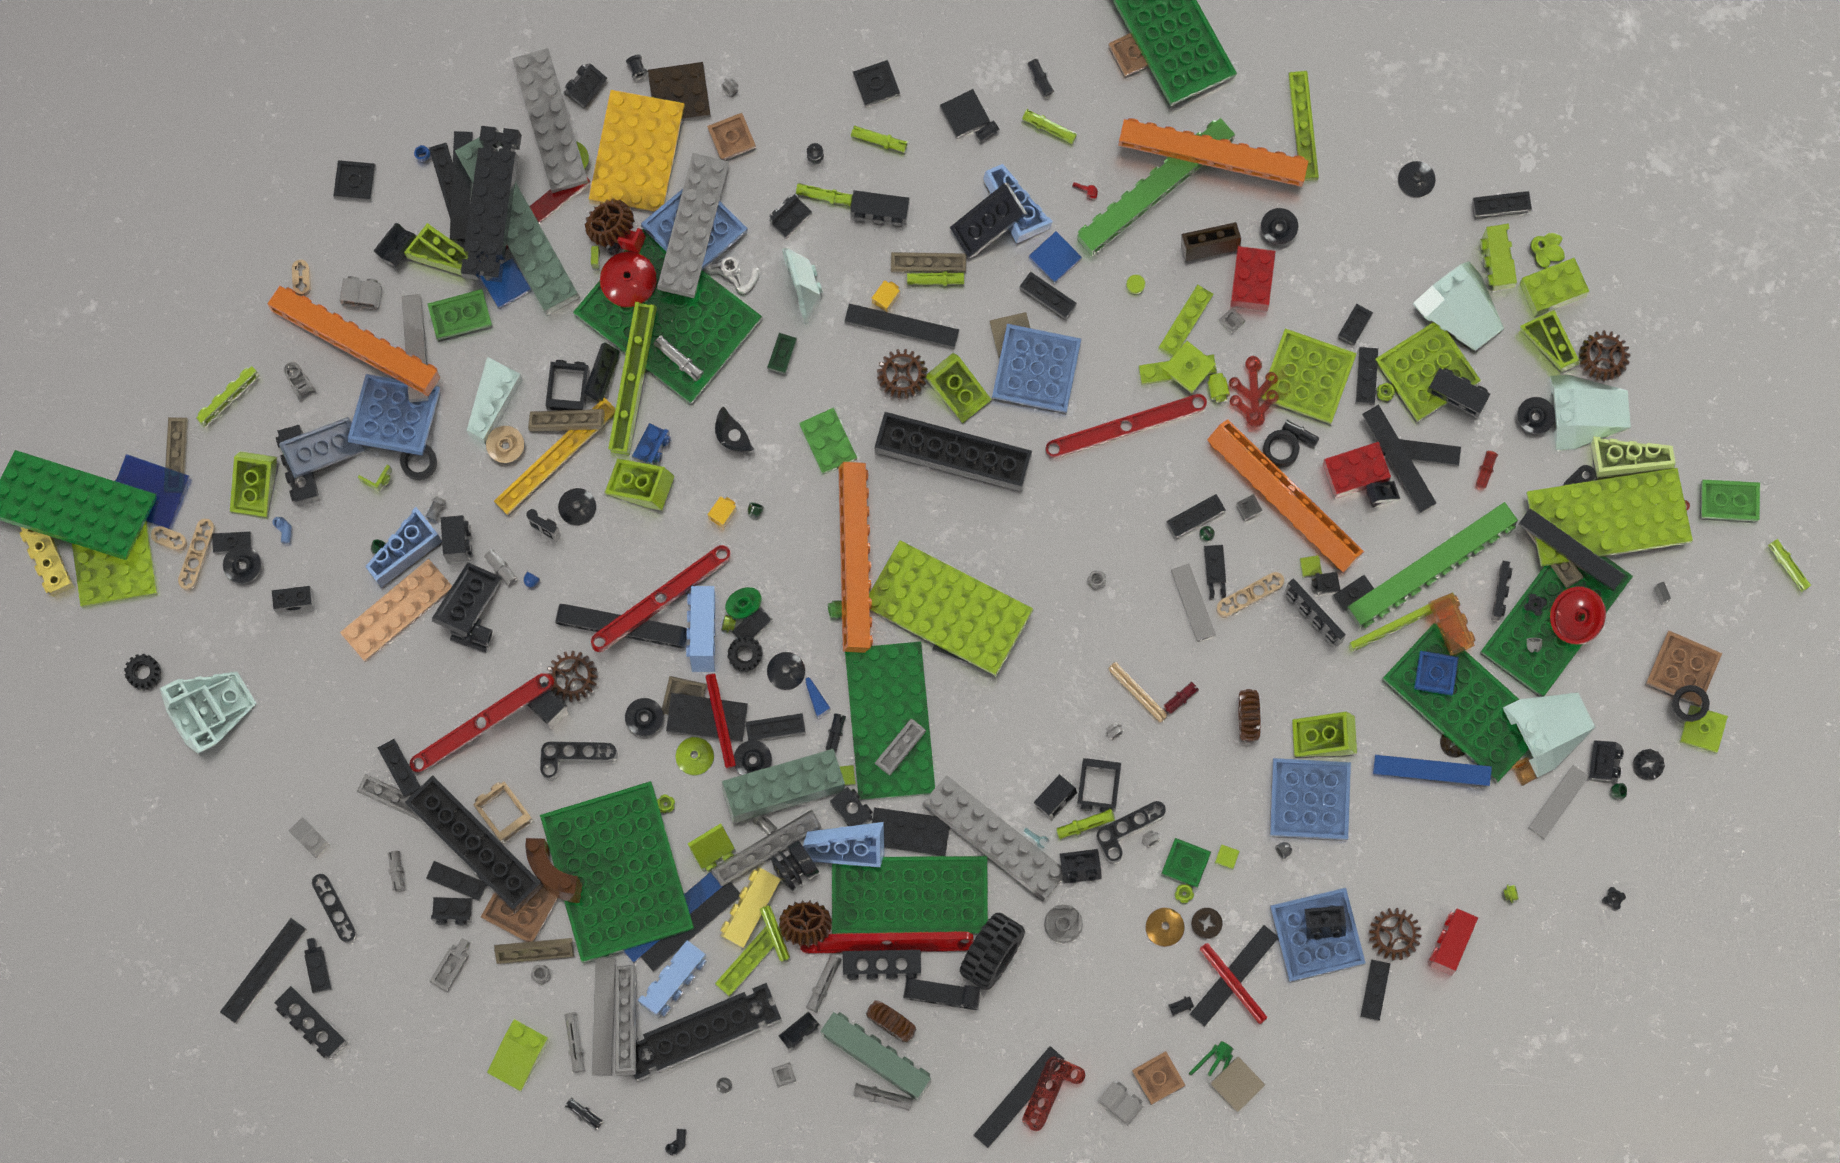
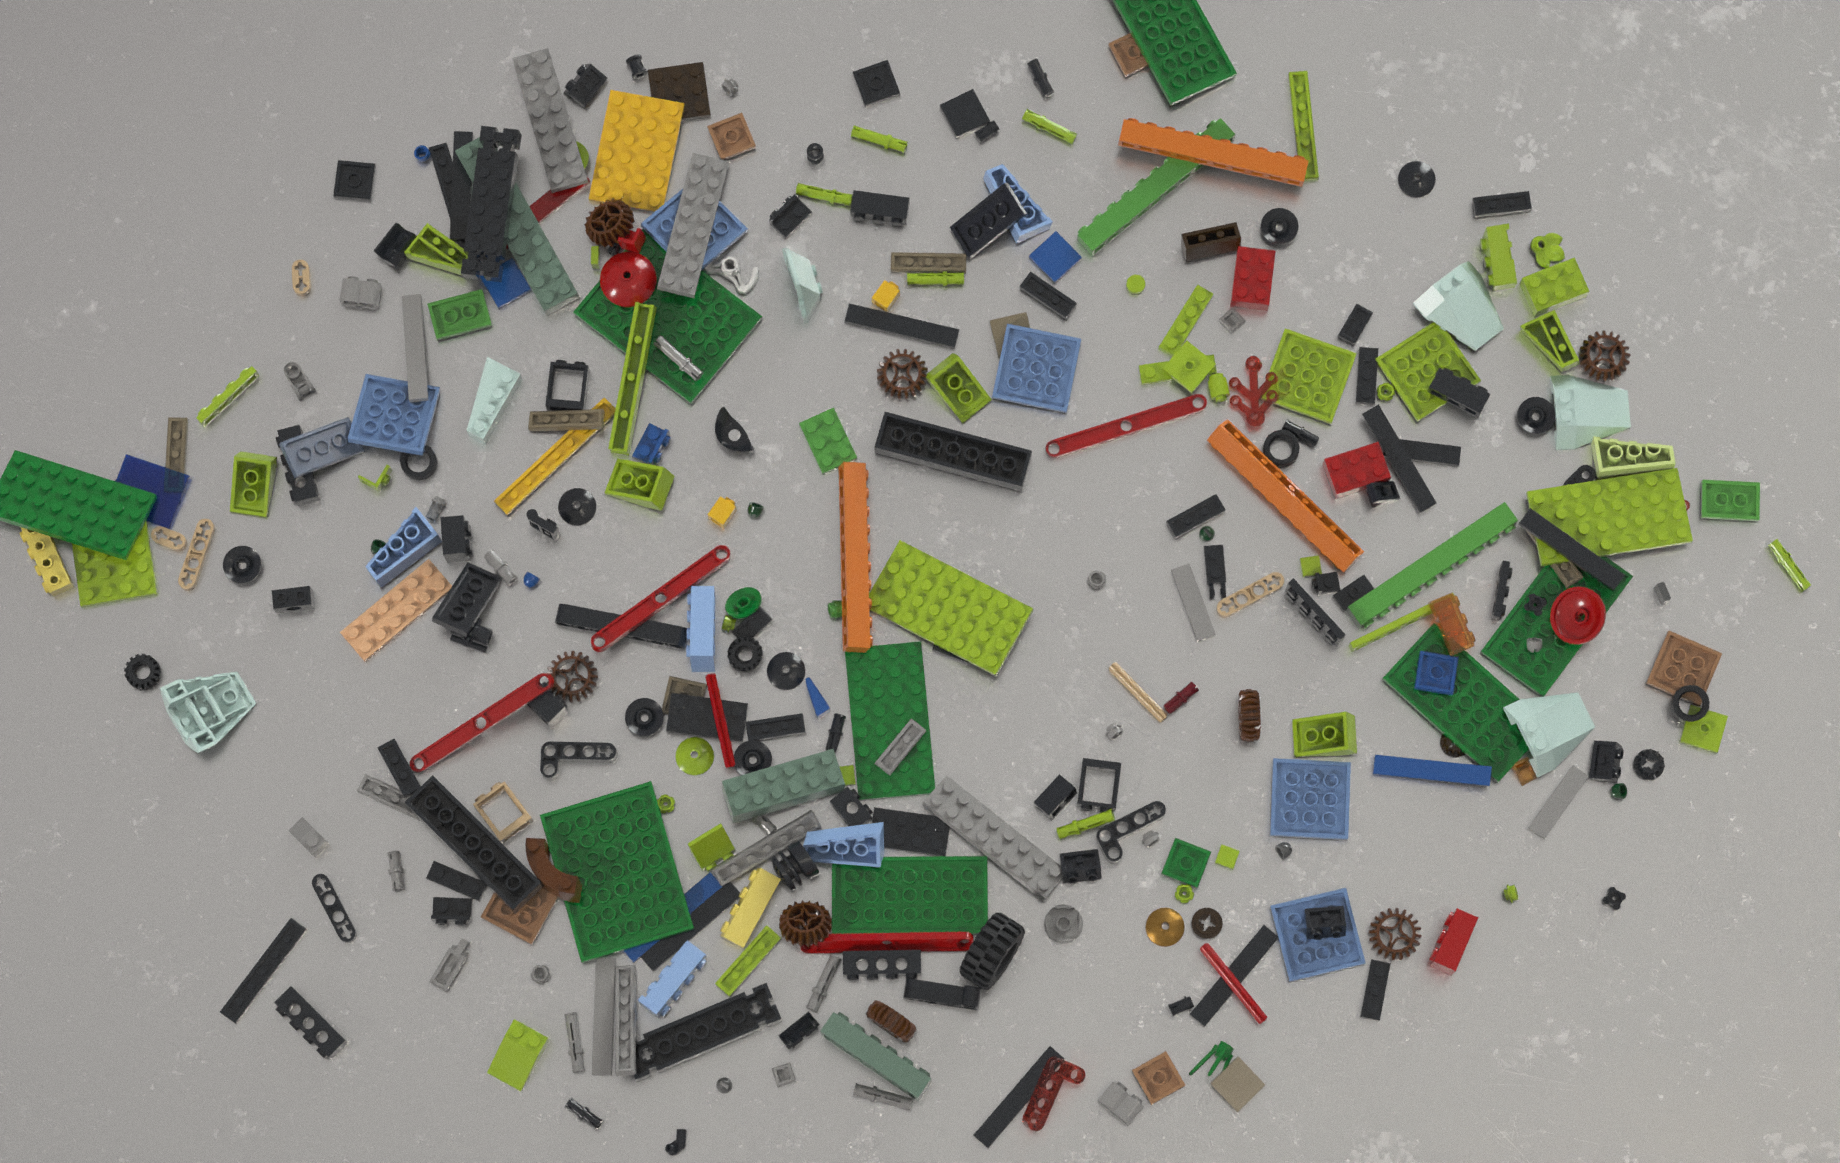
black plate [212,531,252,554] -> none
orange brick [267,286,440,396] -> none
medium blue arm [272,517,292,544] -> none
black hinge [304,938,332,994] -> none
tan dish [486,426,524,463] -> none
dark tan tile [494,938,574,964] -> none
black plate [584,342,620,402] -> none
lime axle [760,905,790,961] -> none
dark green plate [767,333,797,375] -> none
clear light blue hand [1024,828,1049,848] -> none
red hand [1072,182,1098,198] -> none
dark grey plate [1236,494,1263,521] -> none
clear red axle [1476,450,1498,489] -> none

